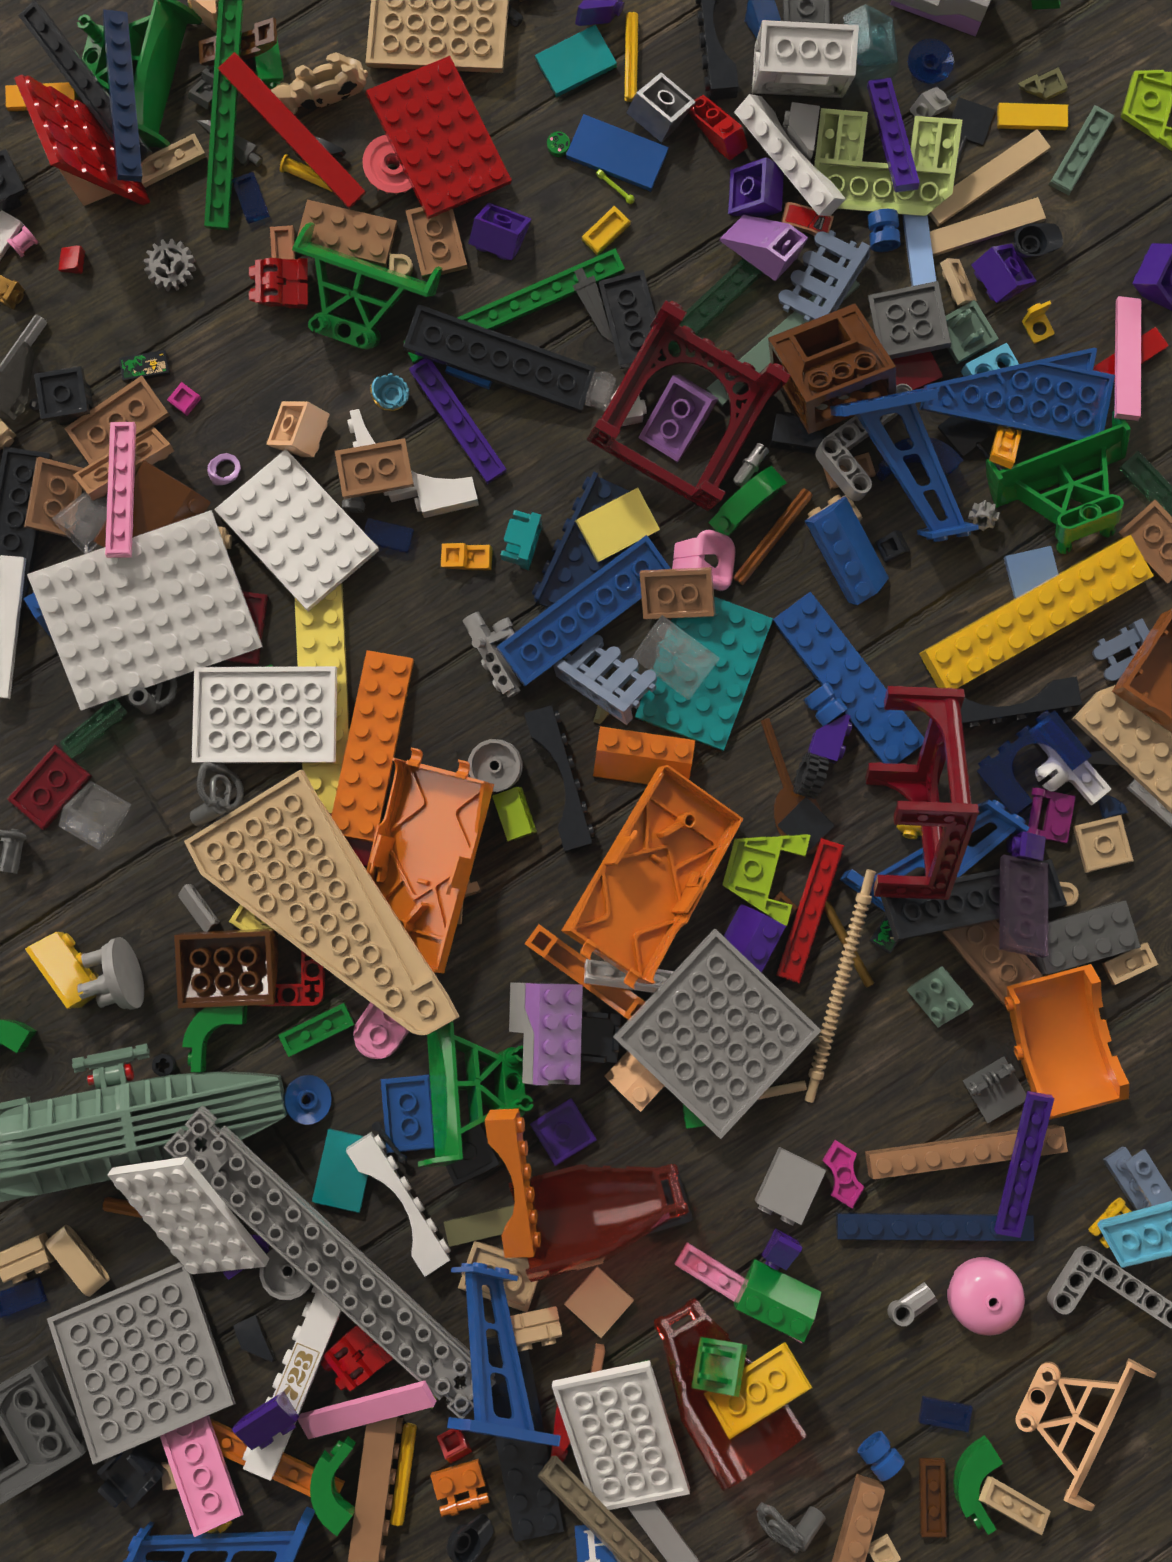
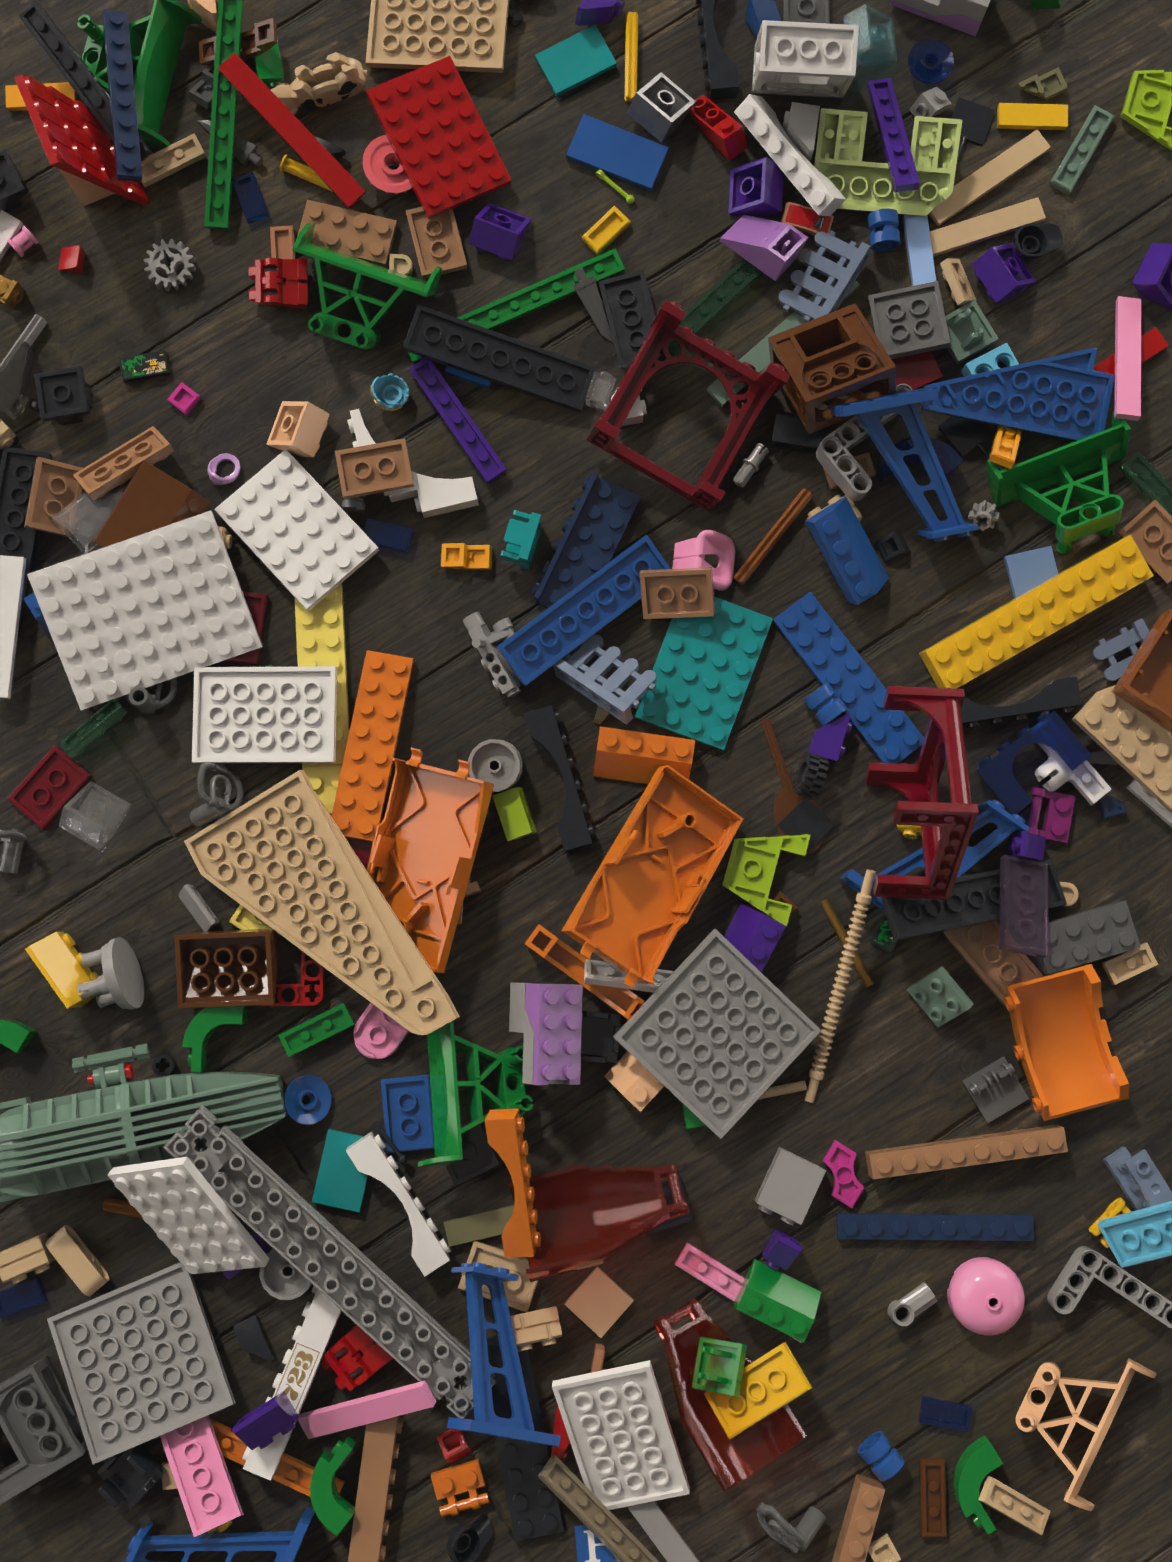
medium nougat plate [64,375,170,465] -> none
bright pink tile [105,422,136,558] -> none
yellow axle [390,1423,417,1526] -> none
dark purple tile [530,1098,597,1166] -> none
green tile [547,131,570,157] -> none
light yellow tile [575,488,660,563] -> none
clear slope [632,615,720,700] -> none
medium lavender slope [639,374,719,462] -> none
green arch [708,466,787,537] -> none
red tile [777,838,844,983] -> none
dark purple plate [994,1091,1054,1238] -> none
yellow bracket [1022,301,1054,344] -> none
tan tile [1073,815,1133,873] -> none

